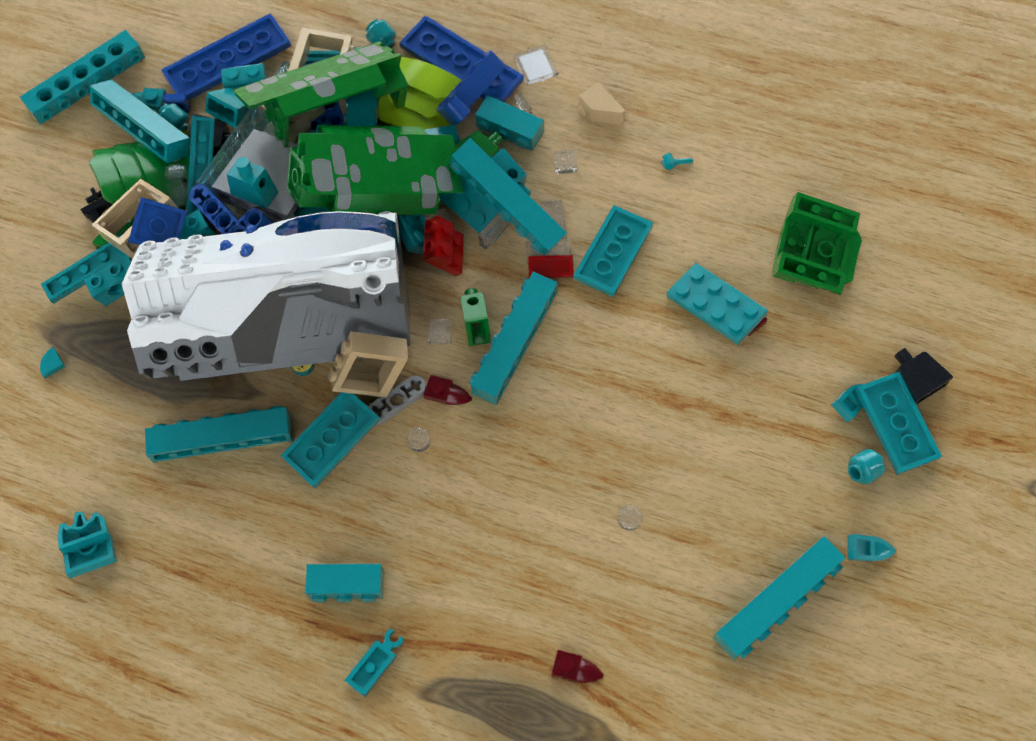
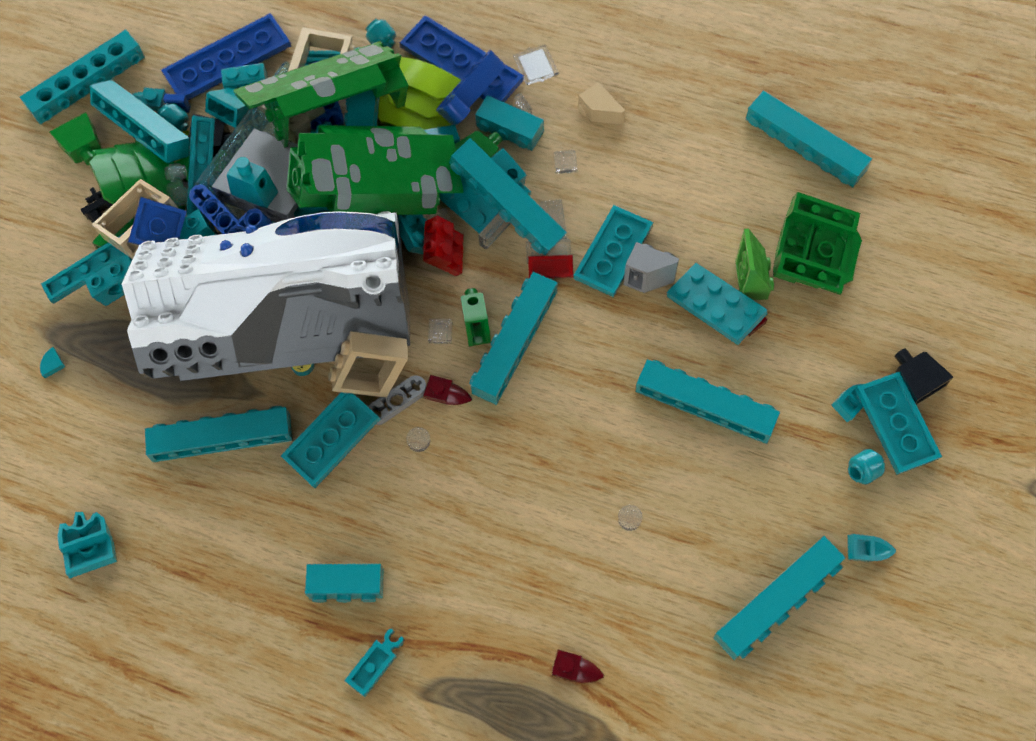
teal hand [661,153,693,170] -> none
none -> green torso [49,112,102,165]
none -> light grey slope [623,242,679,293]
none -> teal brick [635,359,780,444]
none -> bright green slope [735,229,774,300]
none -> teal brick [745,90,872,188]

